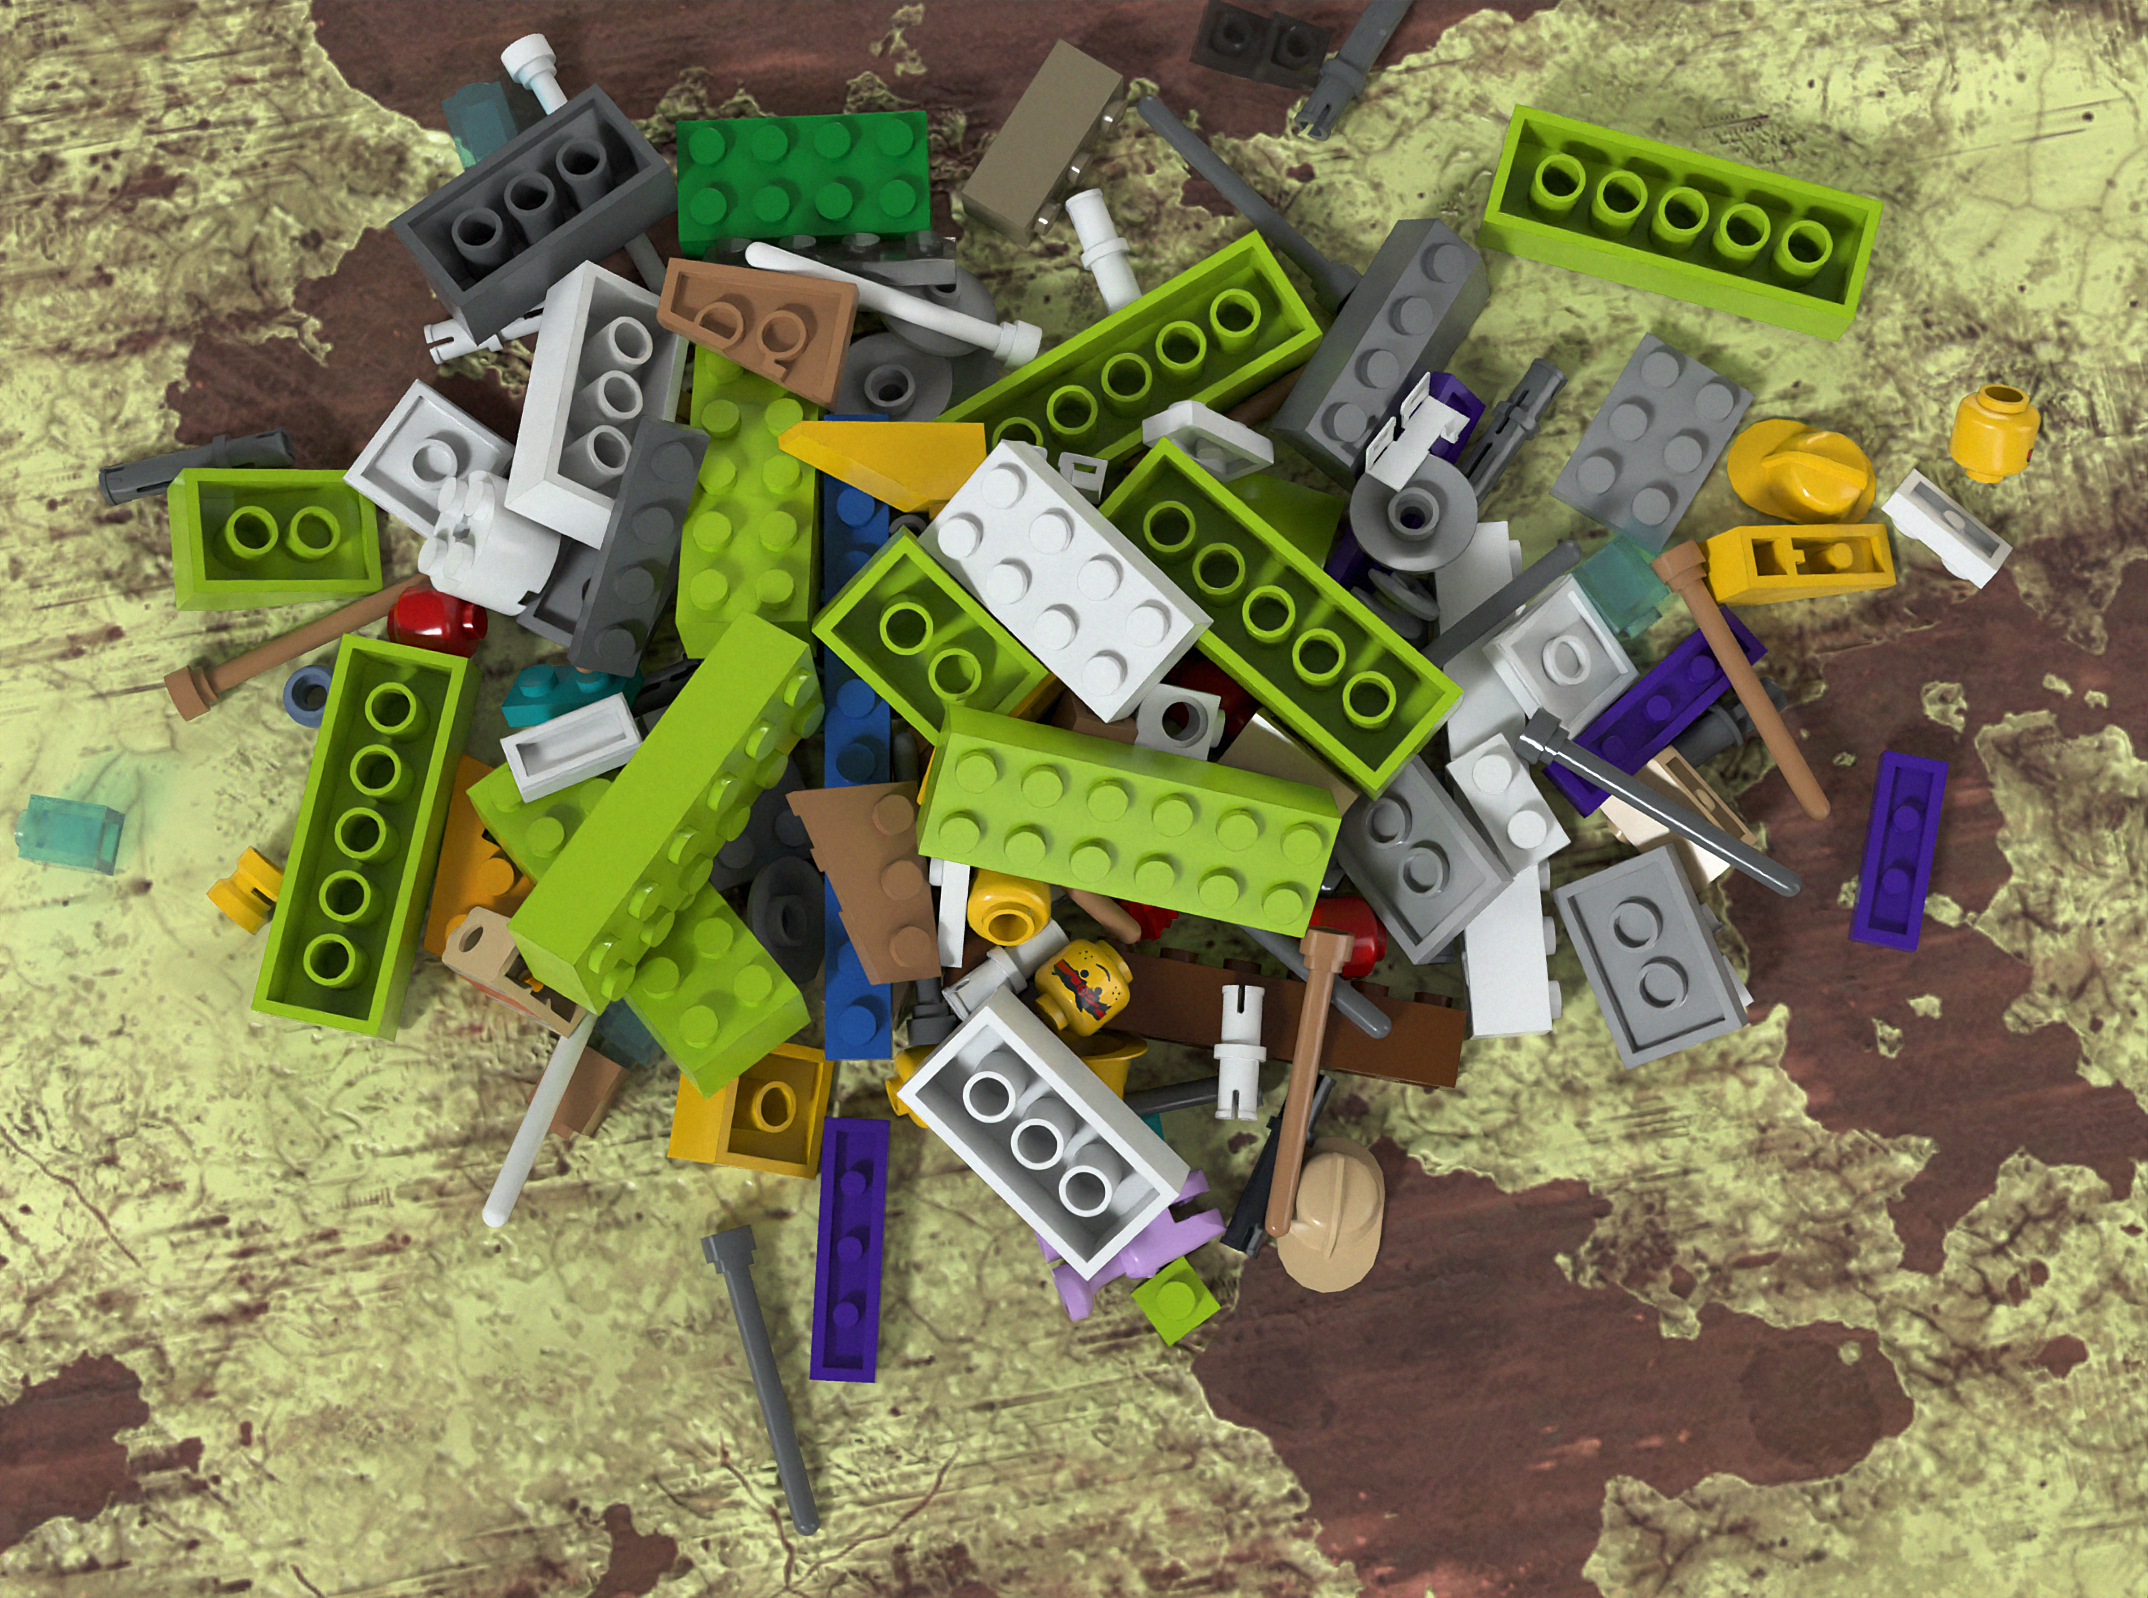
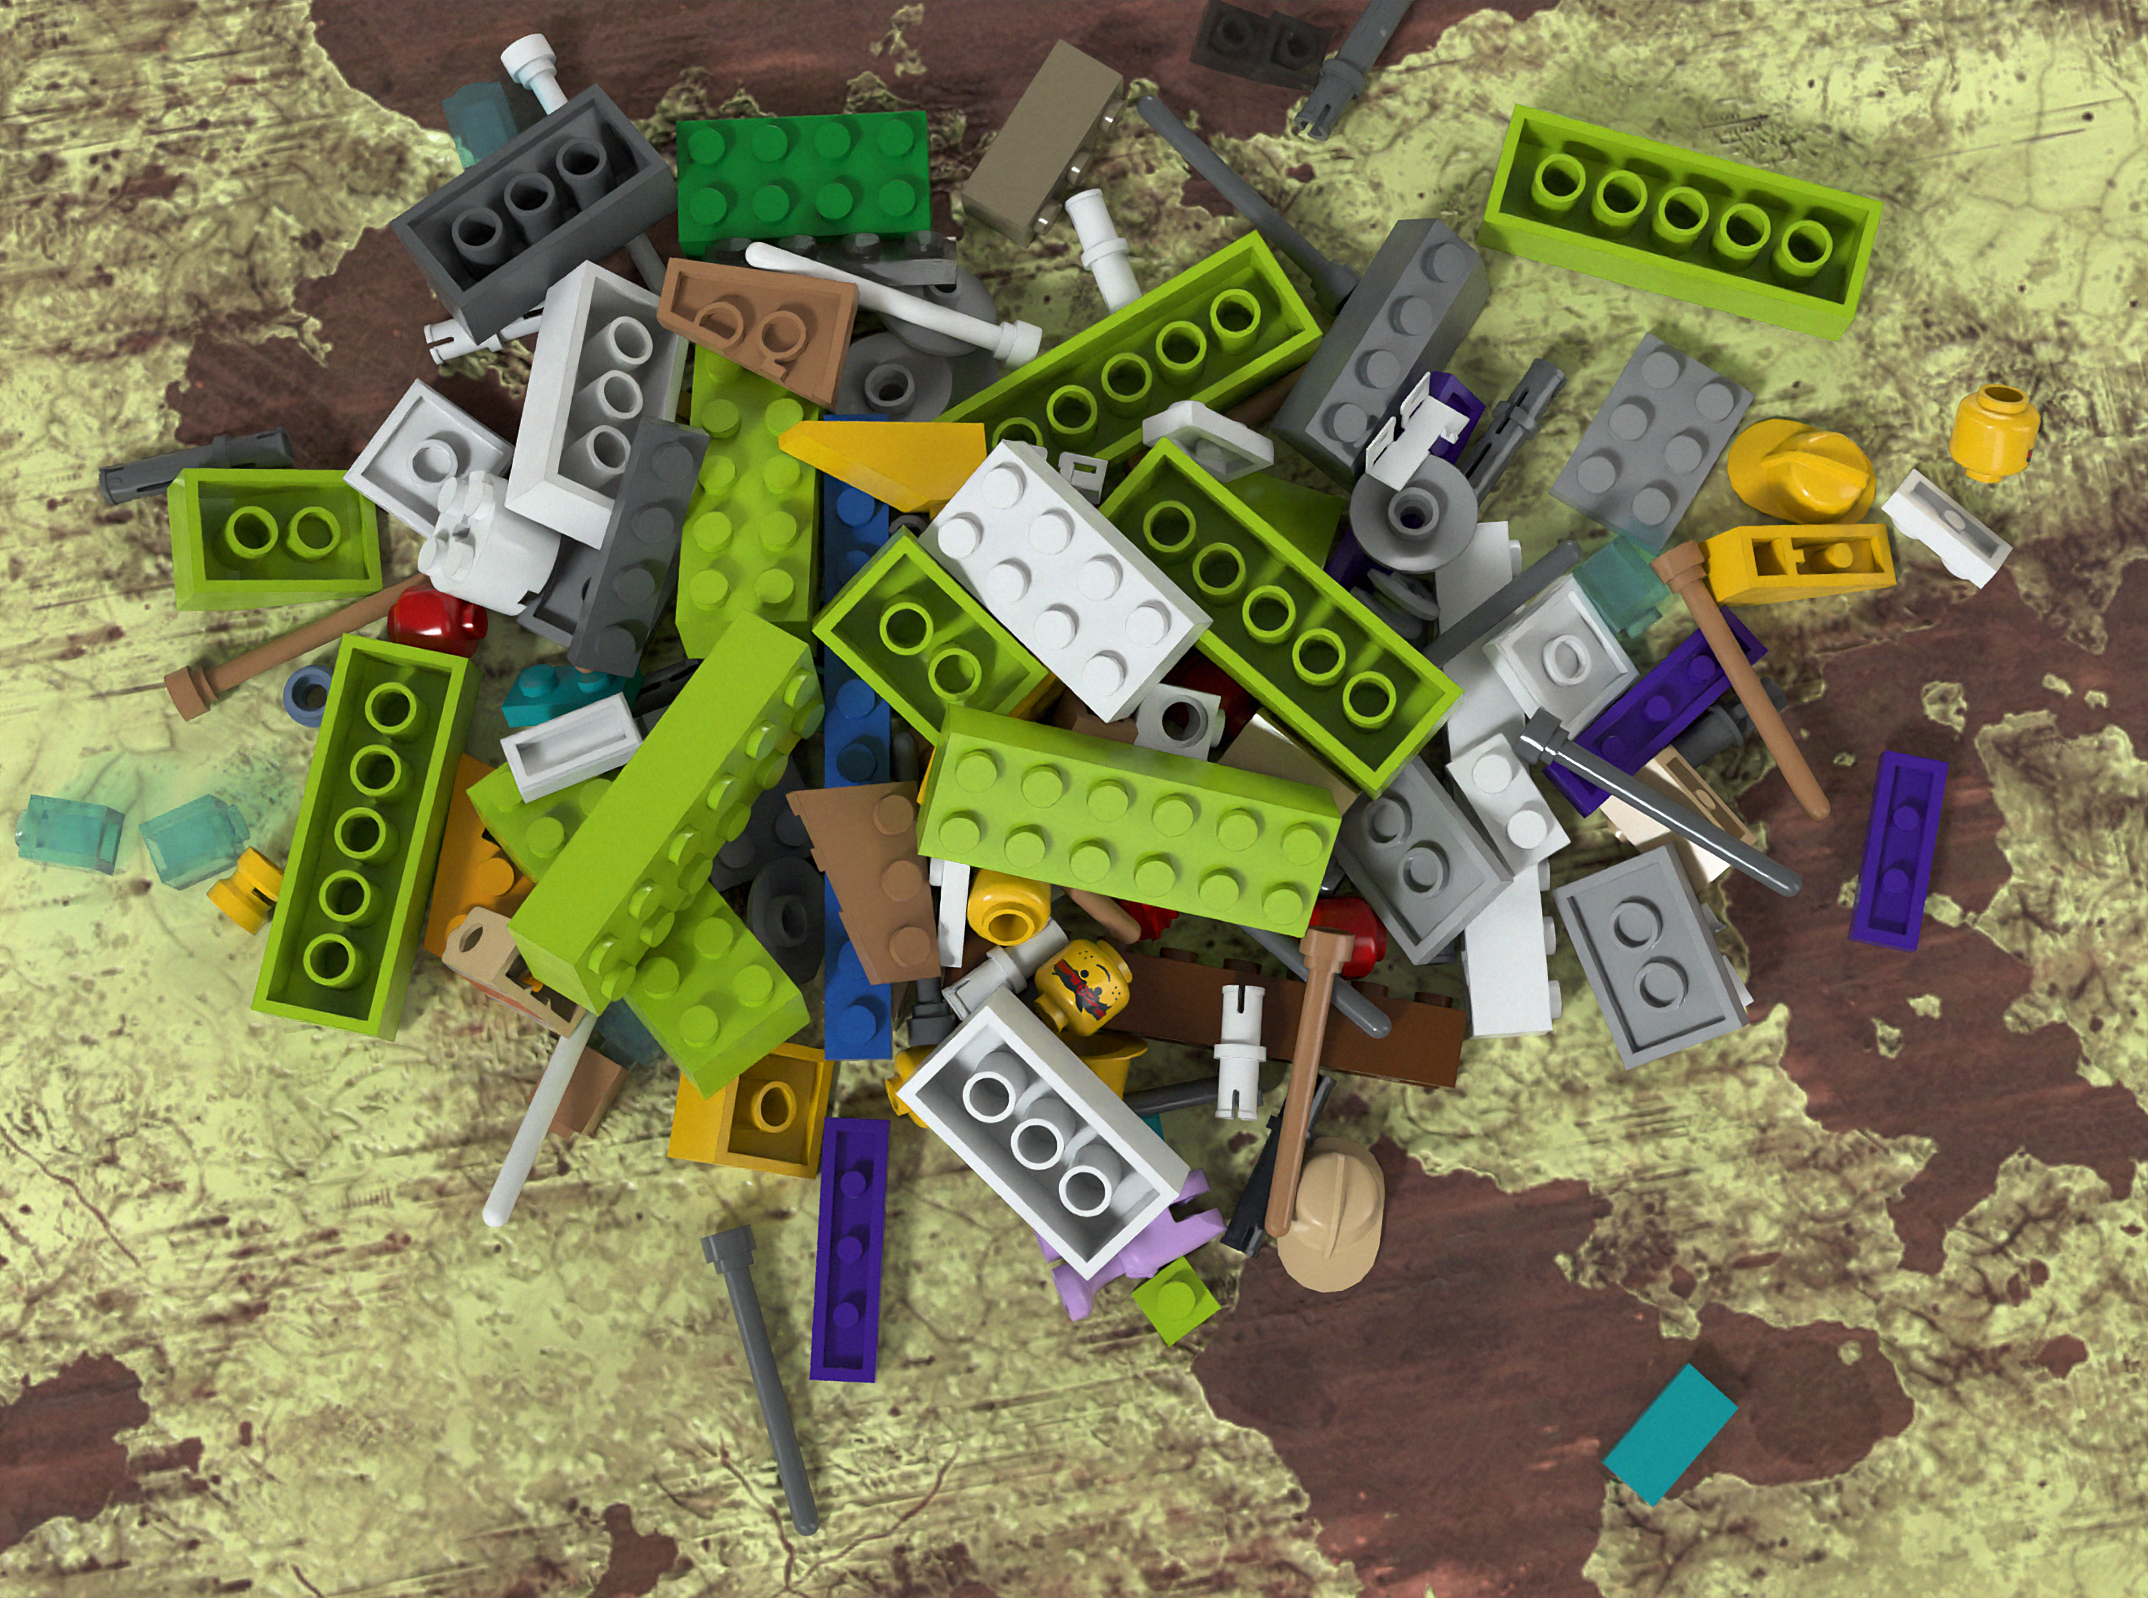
none -> clear light blue brick [138,794,250,891]
none -> teal tile [1600,1363,1739,1507]

